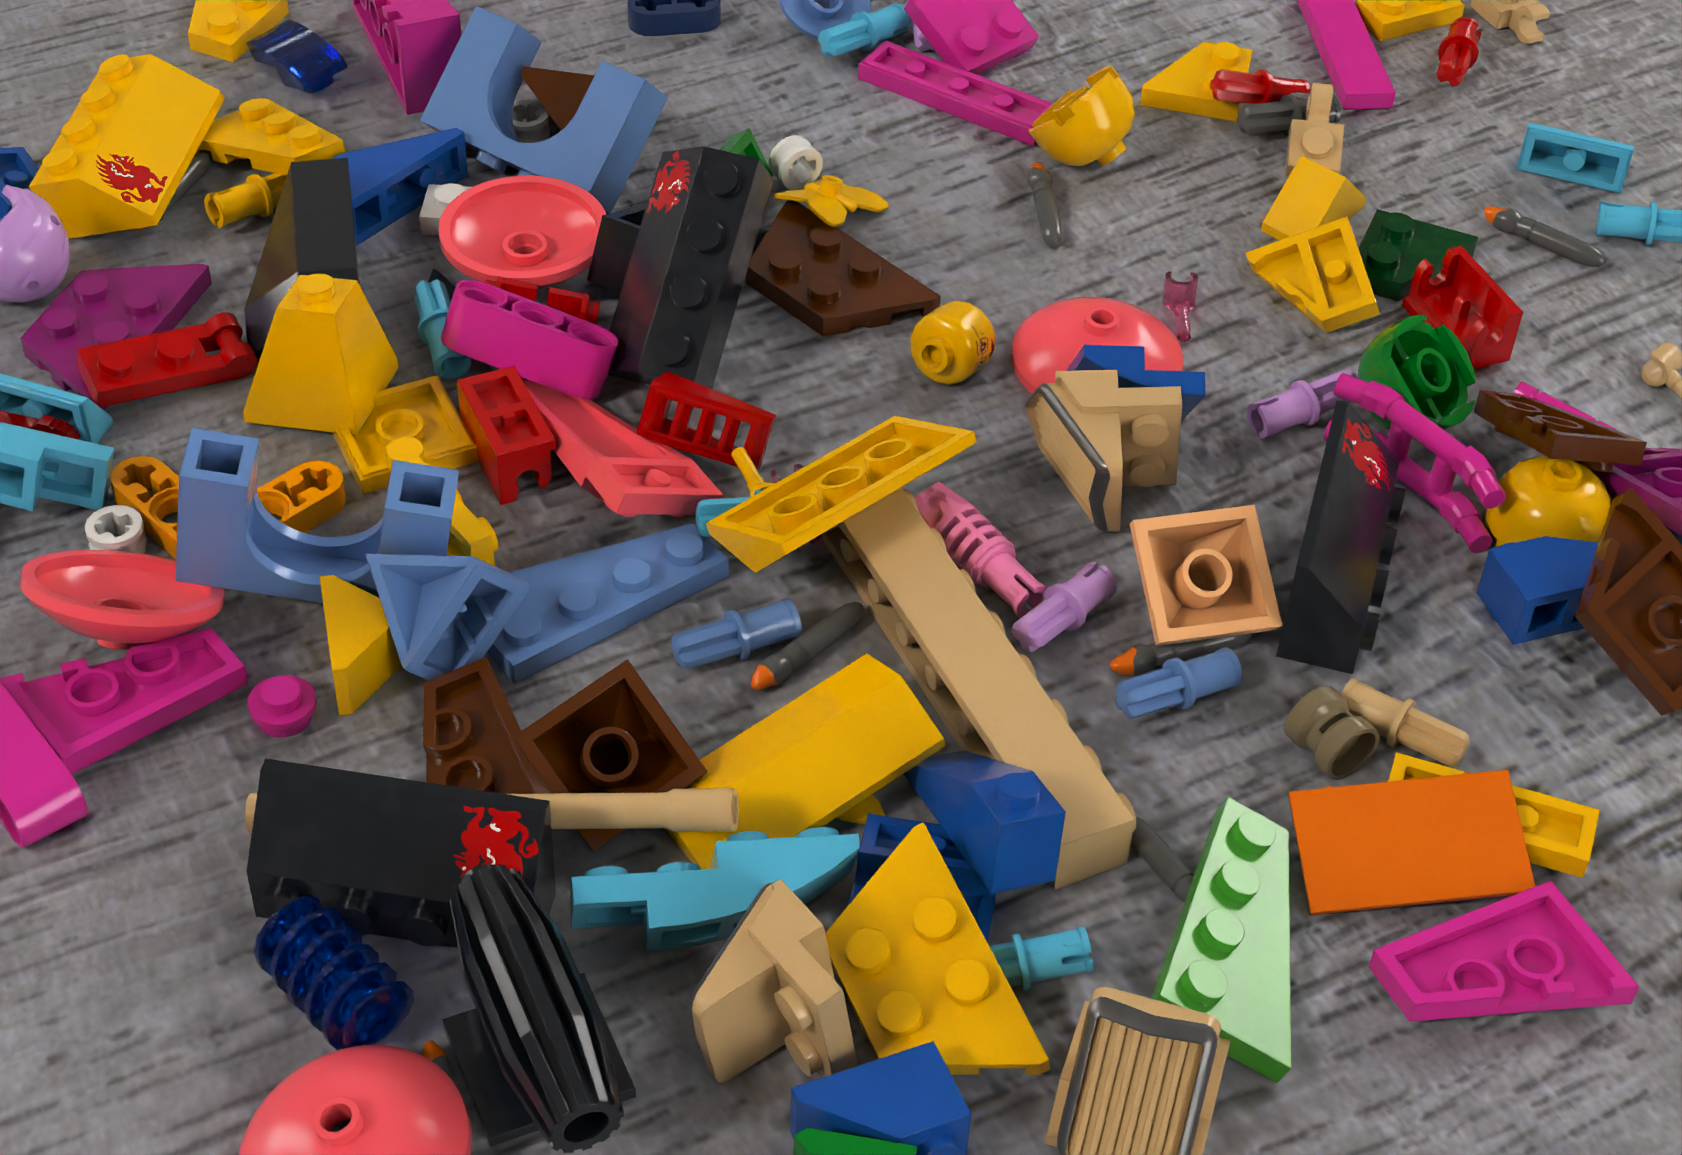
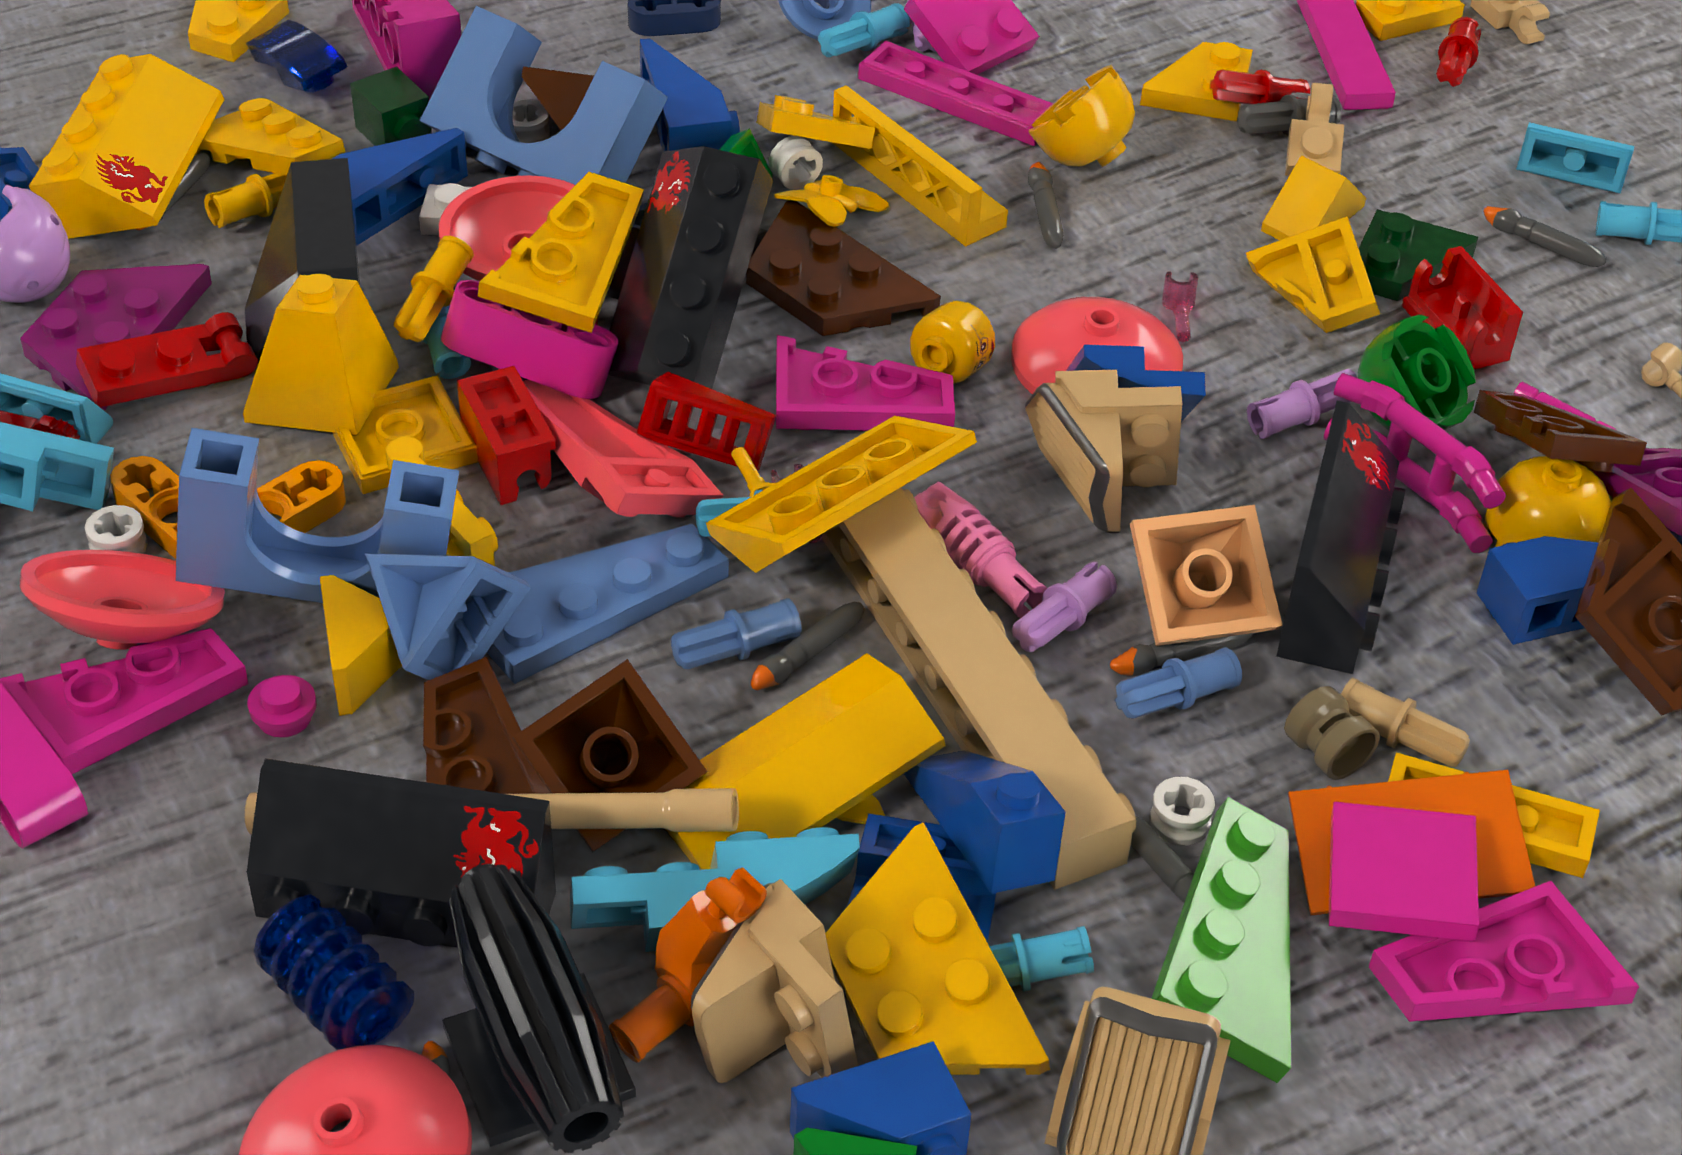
none -> dark green brick [350,66,432,146]
none -> yellow axle [393,236,474,343]
none -> yellow wing [477,172,644,333]
none -> orange arm [609,867,767,1063]
none -> blue slope [640,38,740,152]
none -> yellow wing [756,95,875,149]
none -> dark pink wing [776,335,955,431]
none -> yellow fence [832,85,1008,247]
none -> white bush [1149,777,1215,846]
none -> dark pink tile [1328,801,1479,941]

